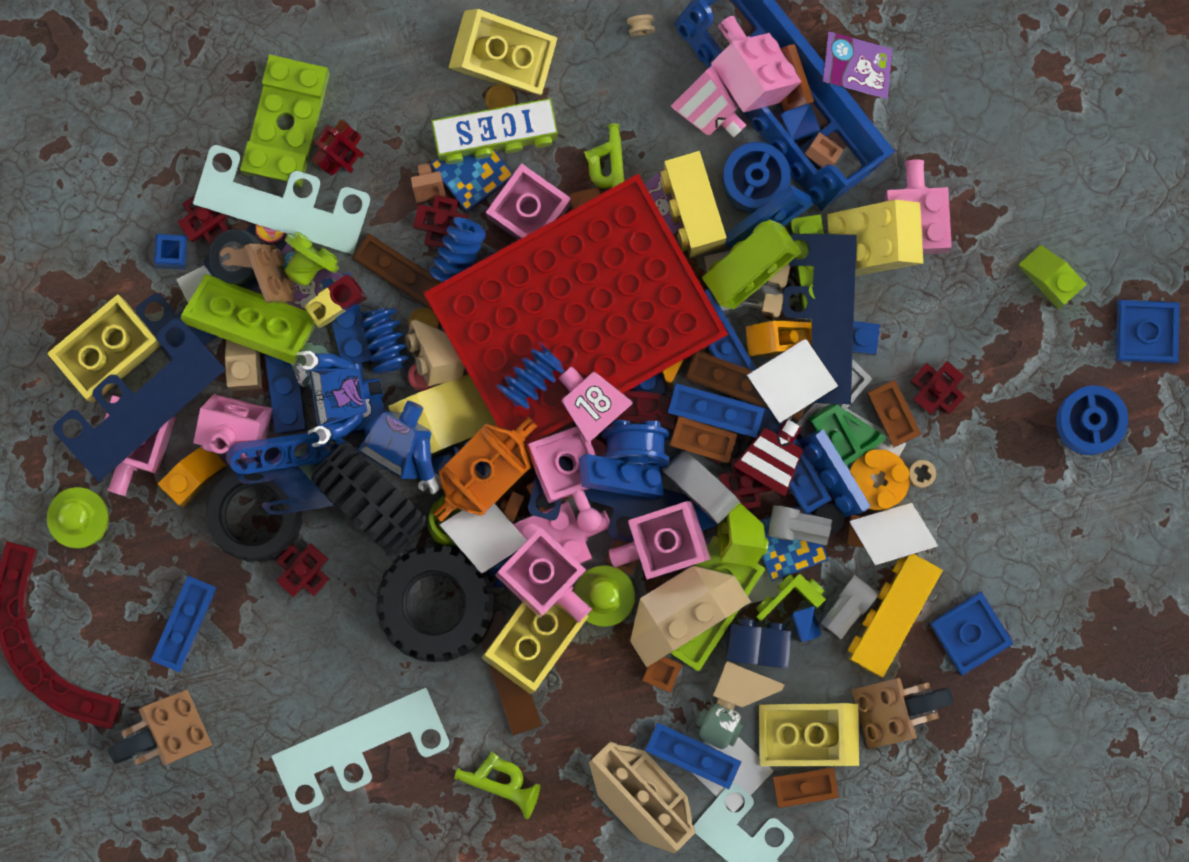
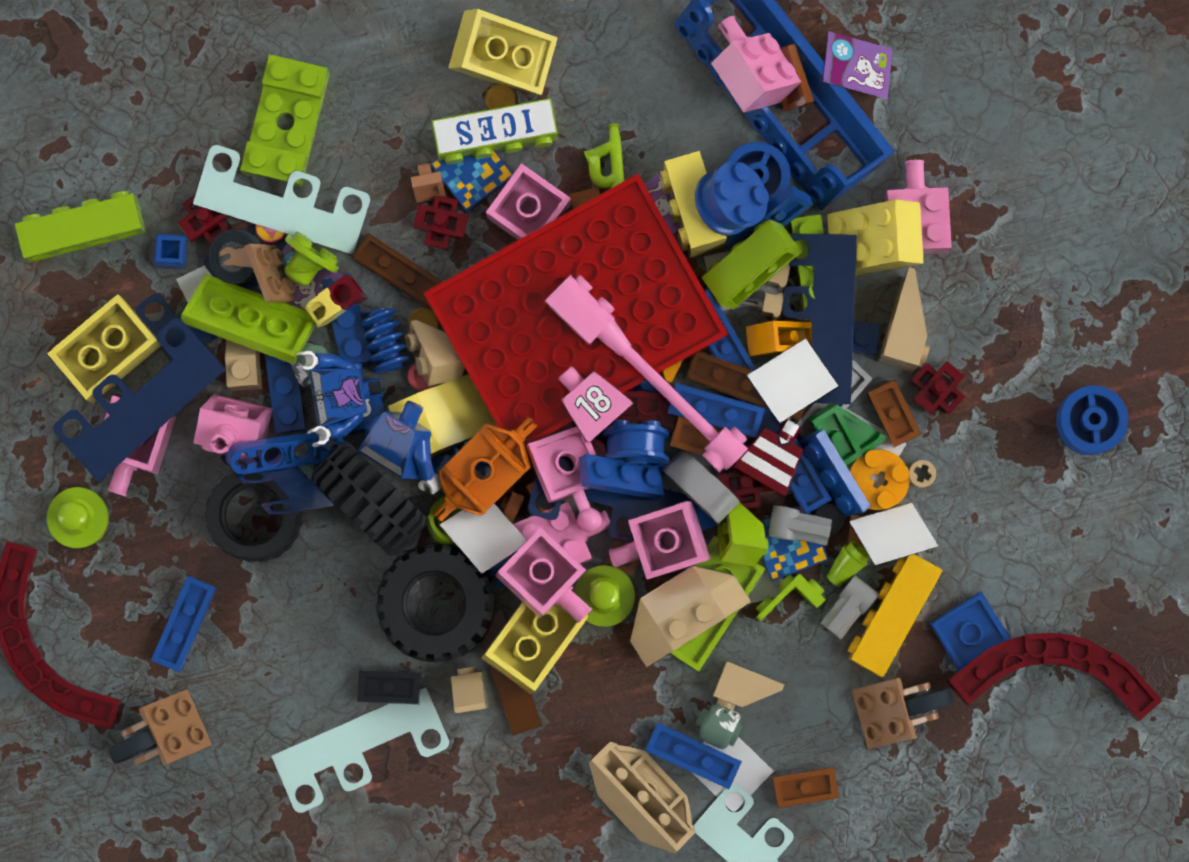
light orange slope [158,446,227,508] -> none
dark red piece [276,543,330,597] -> none
dark red piece [311,120,365,176] -> none
blue piece [429,217,486,282] -> none
lime piece [454,752,540,819] -> none
blue piece [496,342,565,409] -> none
tan bush [627,14,655,36] -> none
dark orange plate [642,657,682,693] -> none
bright pink torso [671,66,746,138] -> none
dark blue brick [725,619,792,668] -> none
light yellow slope [759,703,859,766] -> none
blue slope [781,104,822,143] -> none
blue slope [790,606,821,642] -> none
nougat tile [805,132,843,171] -> none
lime slope [1018,245,1087,310] -> none
blue tile [1116,300,1180,364] -> none
none -> lime brick [15,191,146,263]
none -> black plate [357,671,421,705]
none -> tan slope [451,667,489,714]
none -> bright pink bar [545,275,748,472]
none -> blue wheel [695,162,769,236]
none -> lime cone [827,541,870,587]
none -> tan slope [877,267,930,373]
none -> dark red plate [947,633,1162,721]

